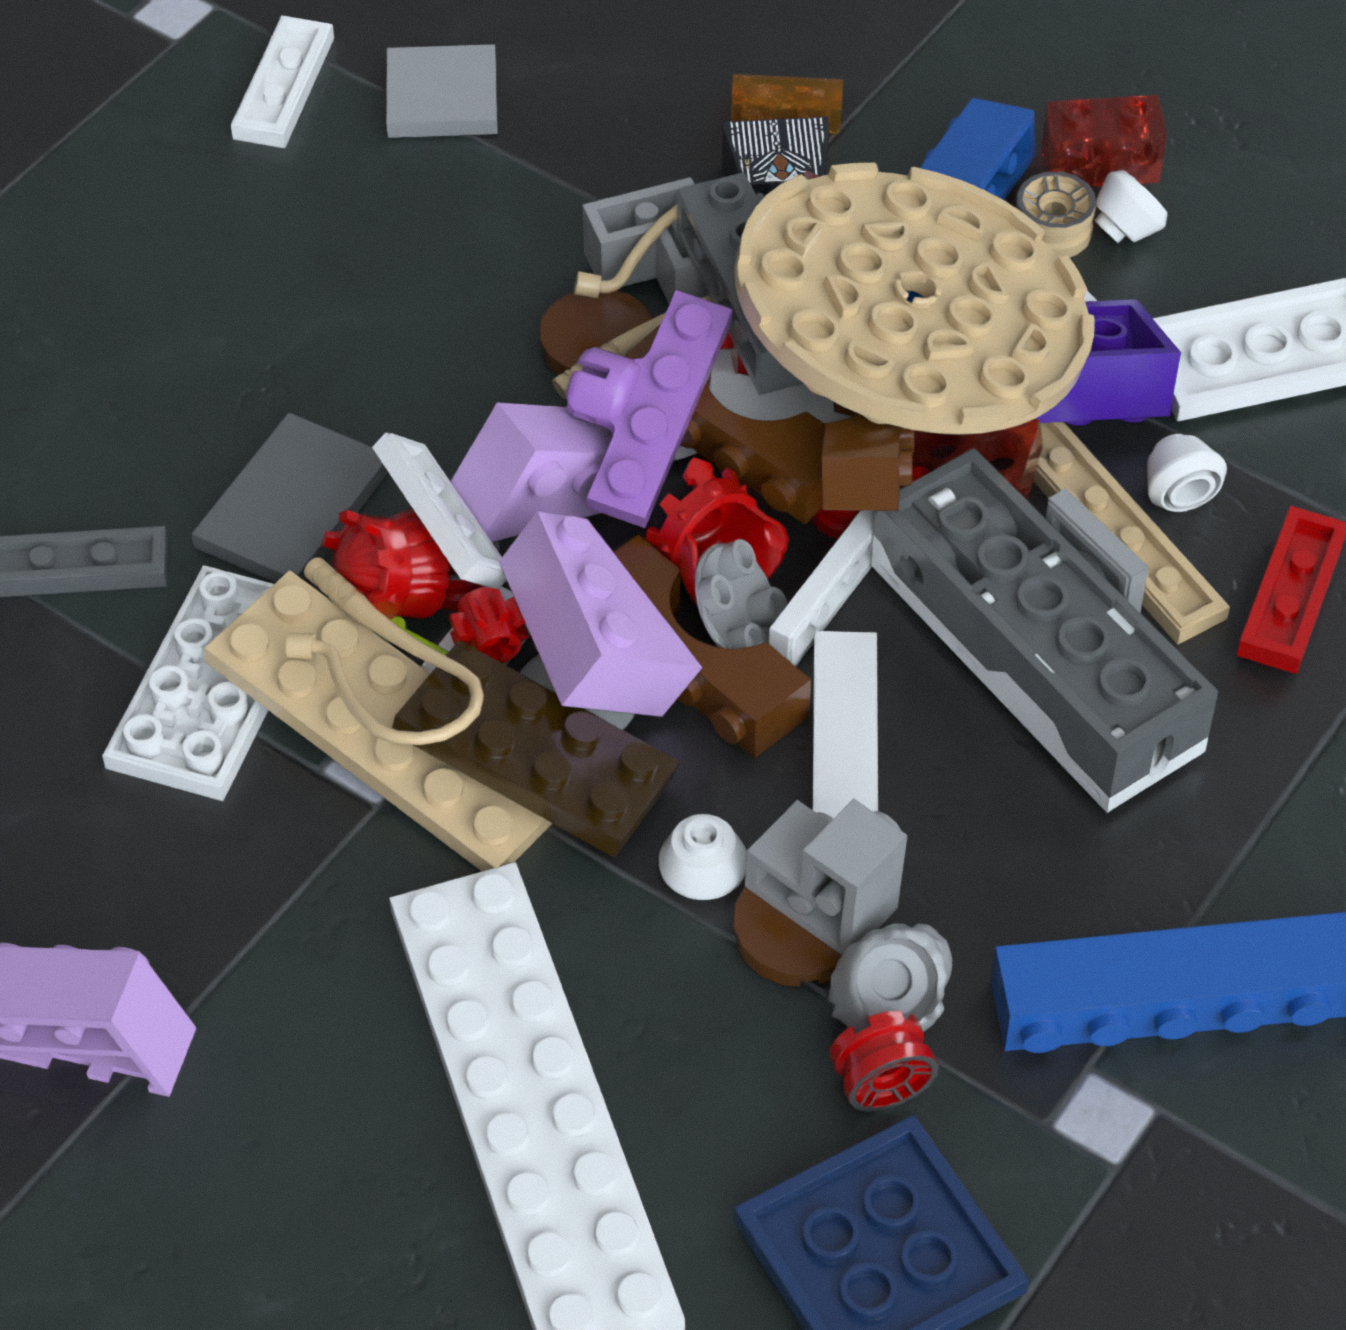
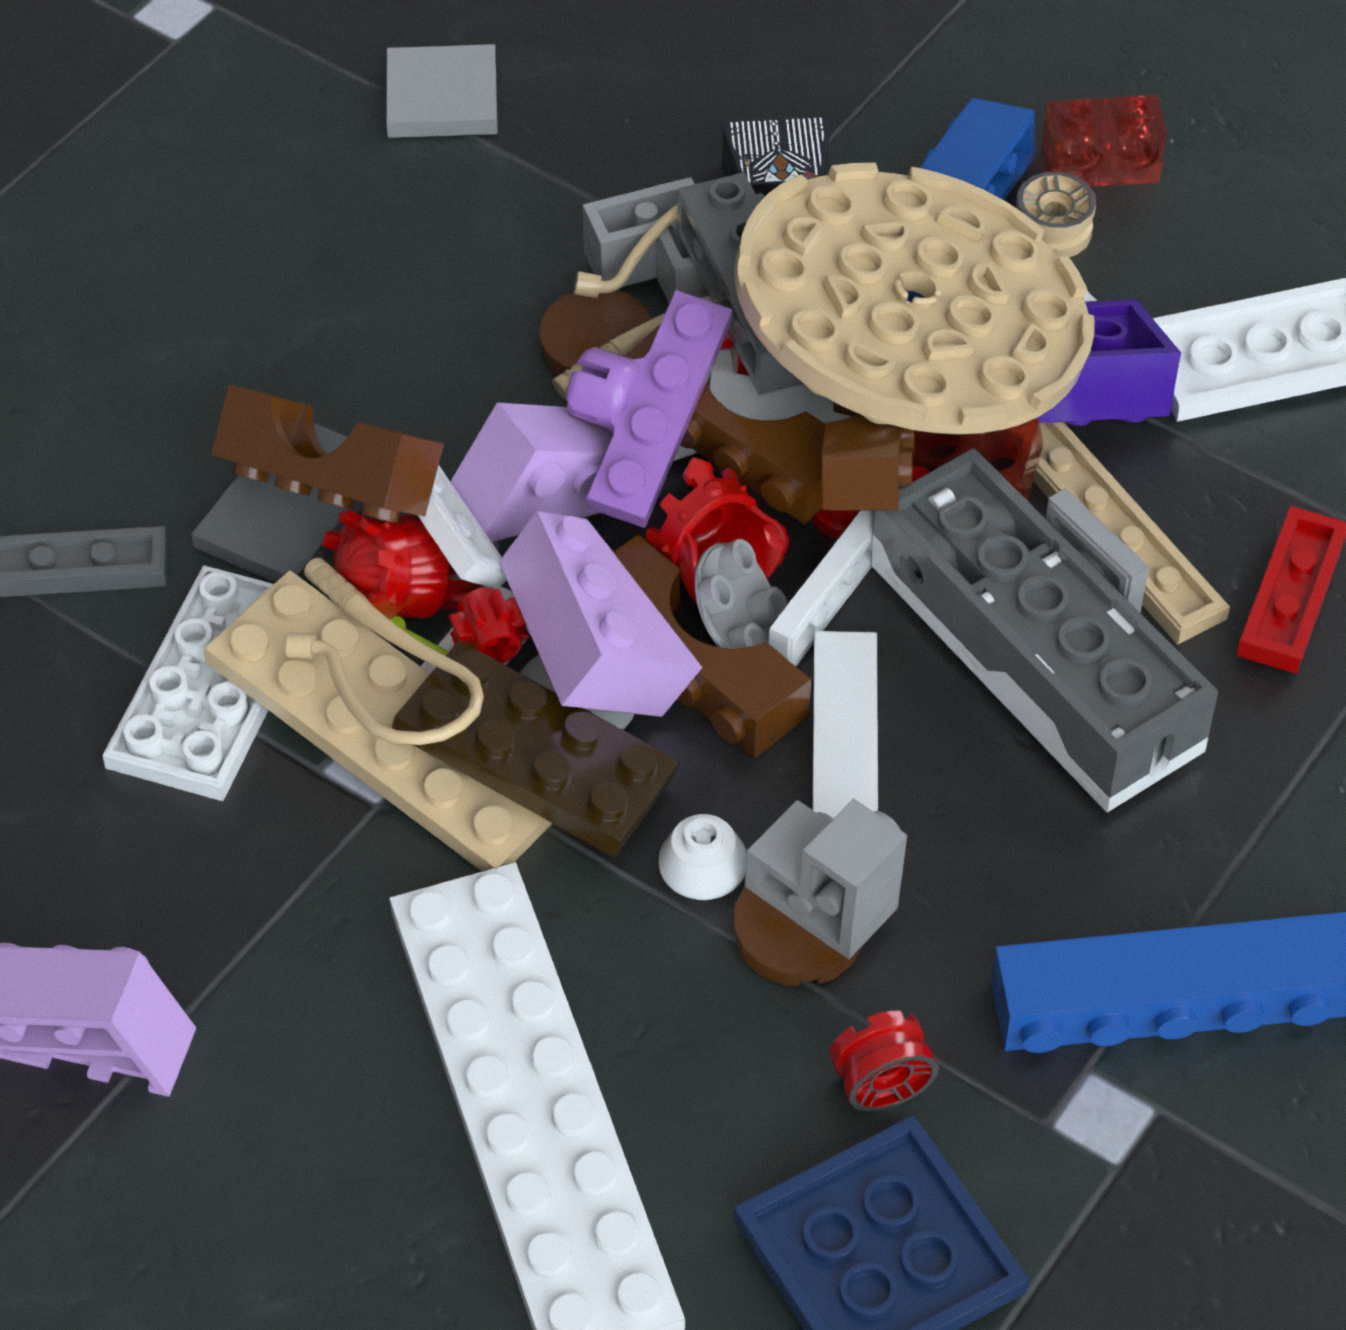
white tile [231,16,334,148] -> none
clear orange hinge [731,74,843,133] -> none
light grey hair [827,923,952,1033] -> none
white cone [1094,170,1167,243] -> none
white cone [1147,434,1227,512] -> none
none -> reddish brown arch [211,384,444,523]

